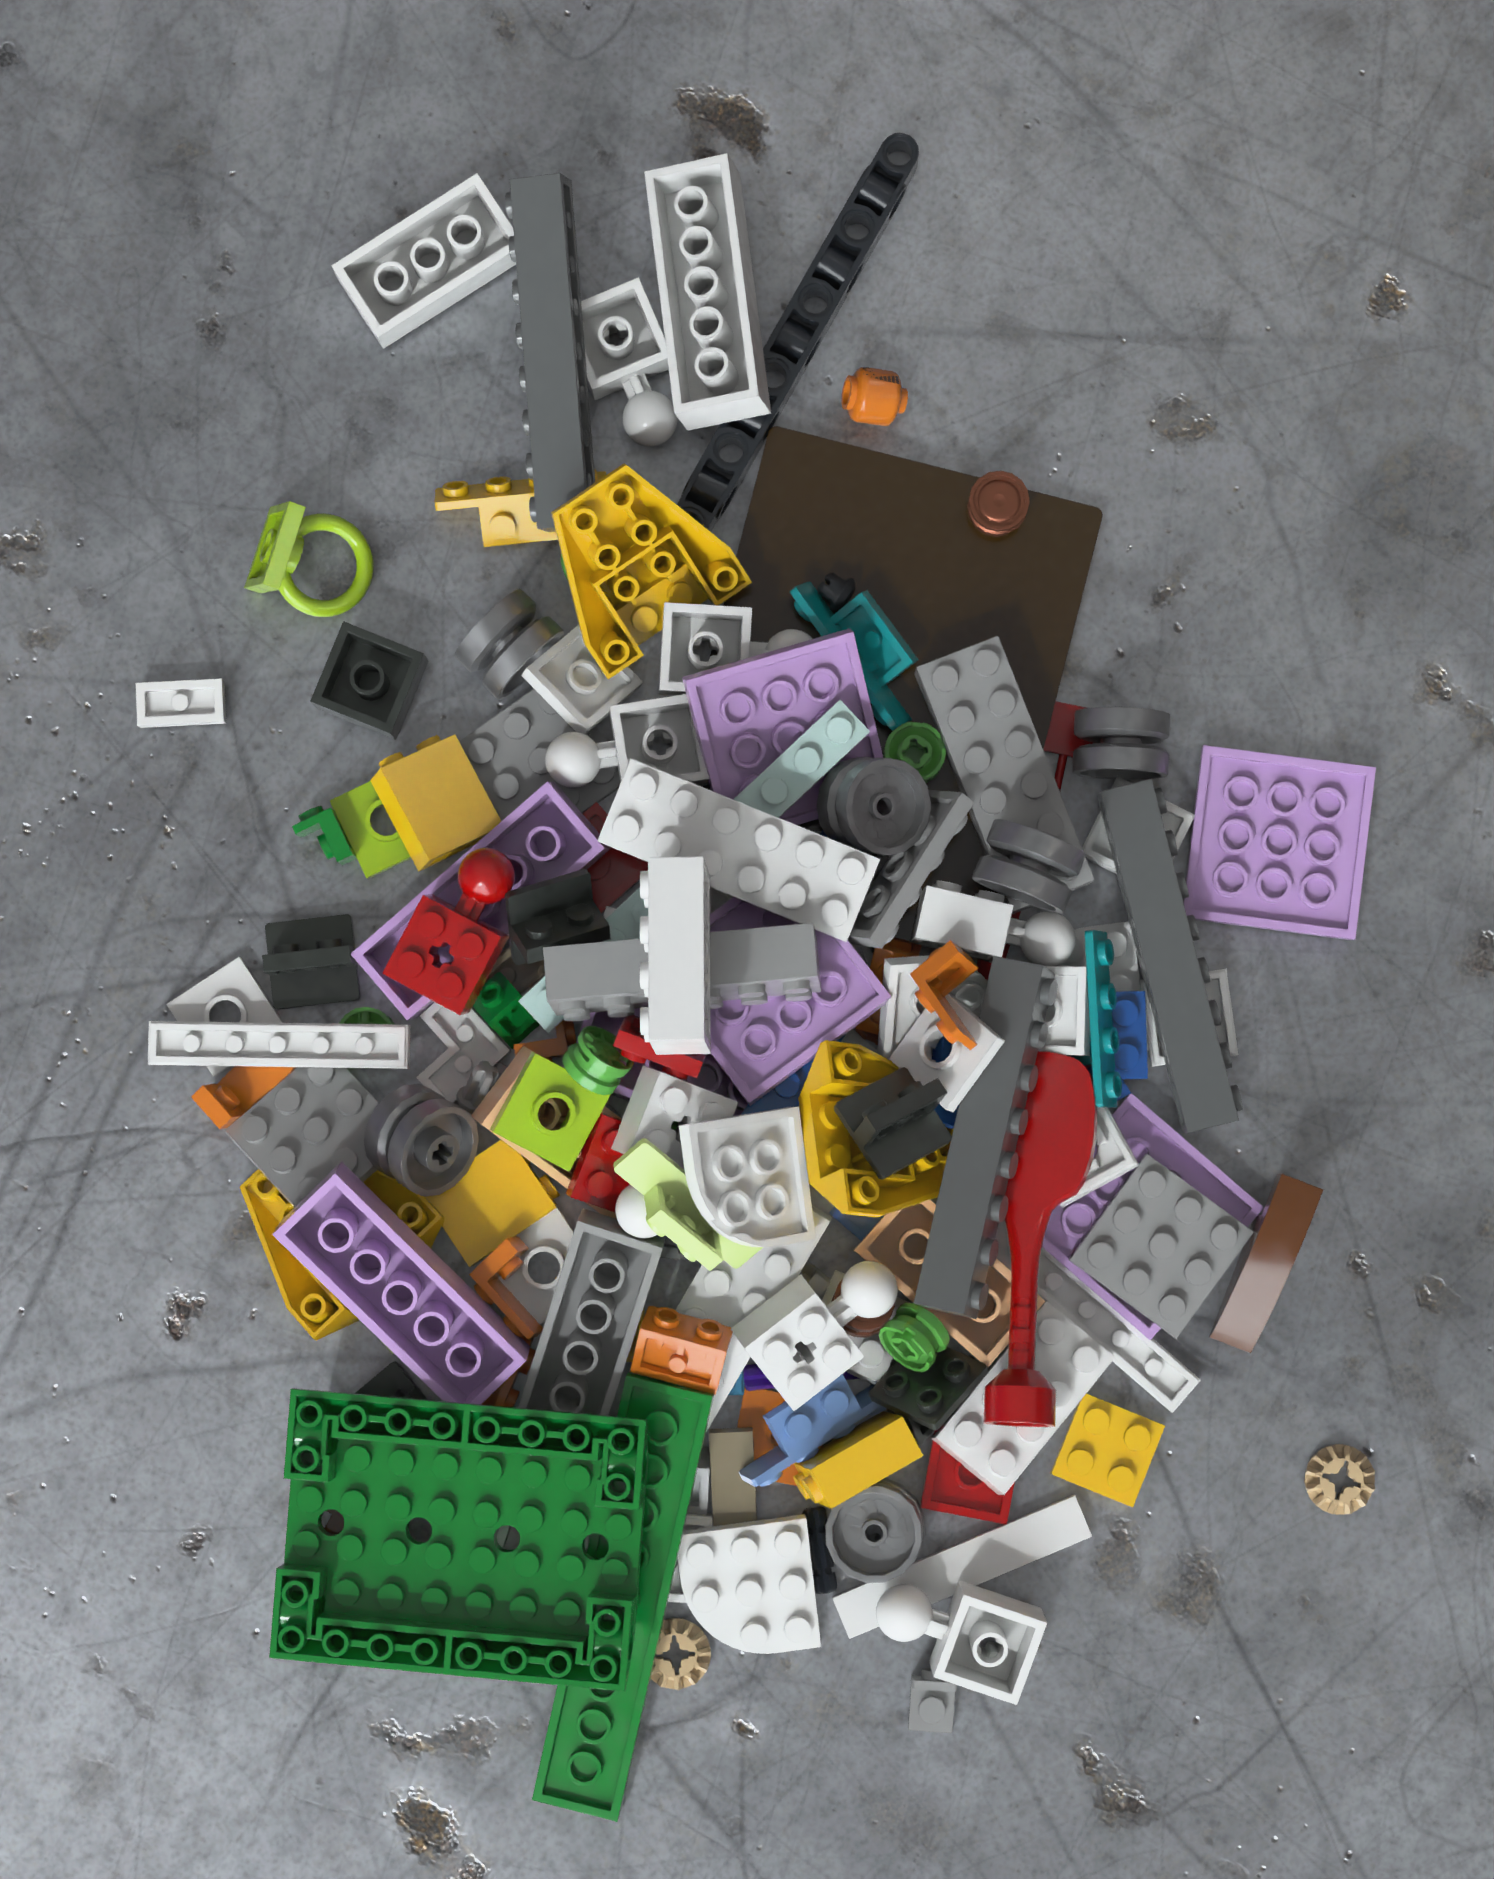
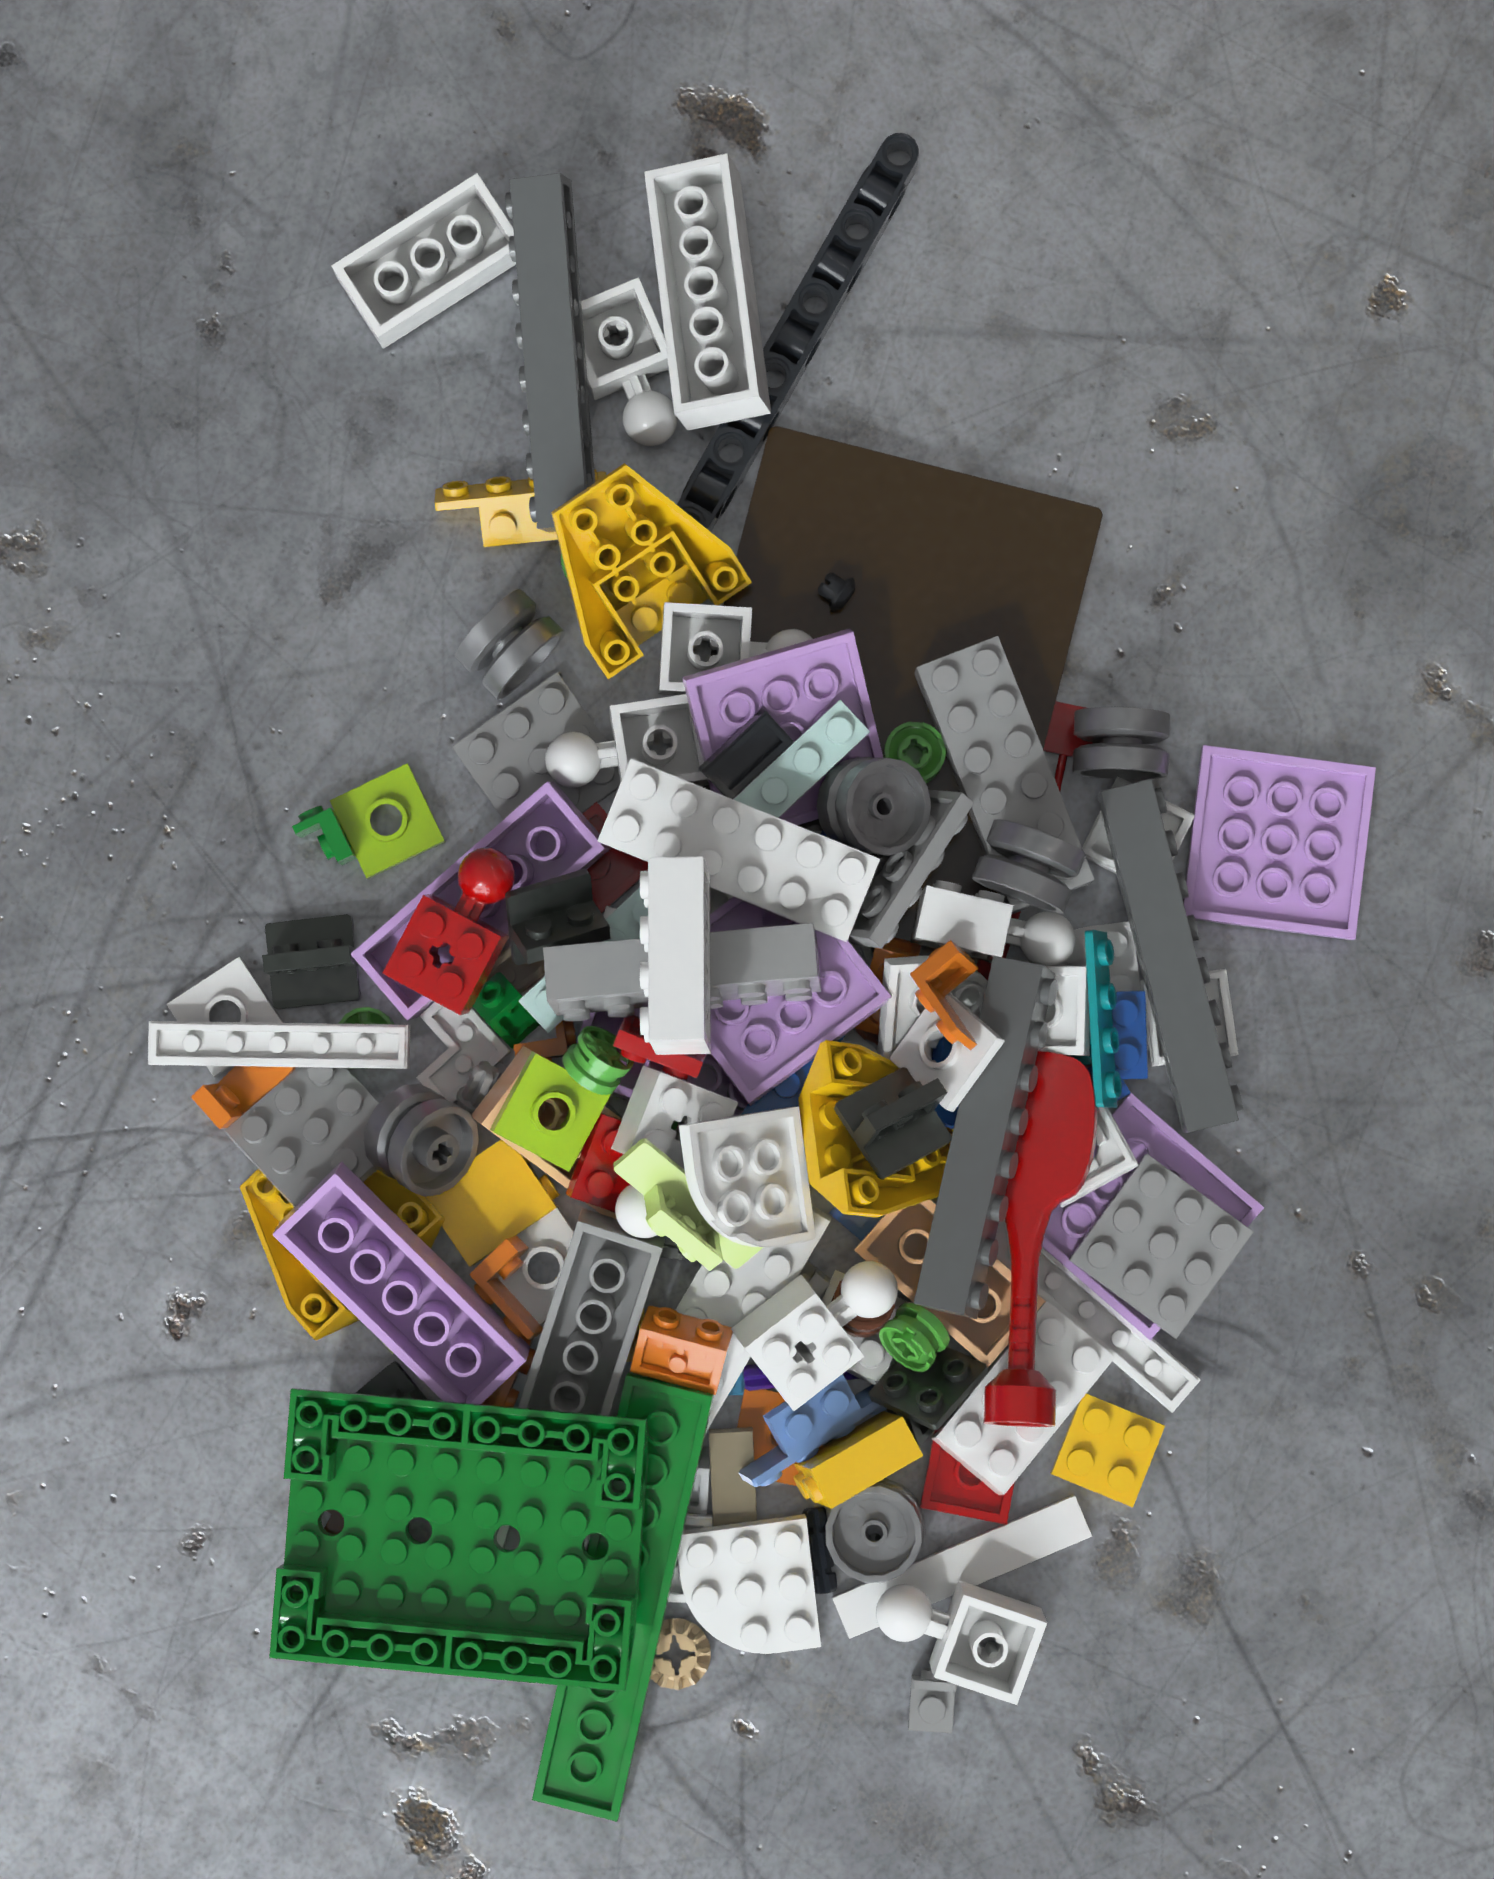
white plate [136,678,226,728] -> none
lime tile [244,501,373,617] -> none
pearl dark grey brick [310,621,429,740] -> none
yellow brick [370,734,501,872] -> none
white plate [521,625,643,735] -> none
teal bracket [790,581,919,731] -> none
orange head [841,367,908,426] -> none
copper wheel [967,470,1030,537] -> none
reddish brown slope [1209,1174,1324,1353] -> none
tan gear [1305,1444,1375,1515] -> none
none -> black tile [698,708,794,799]

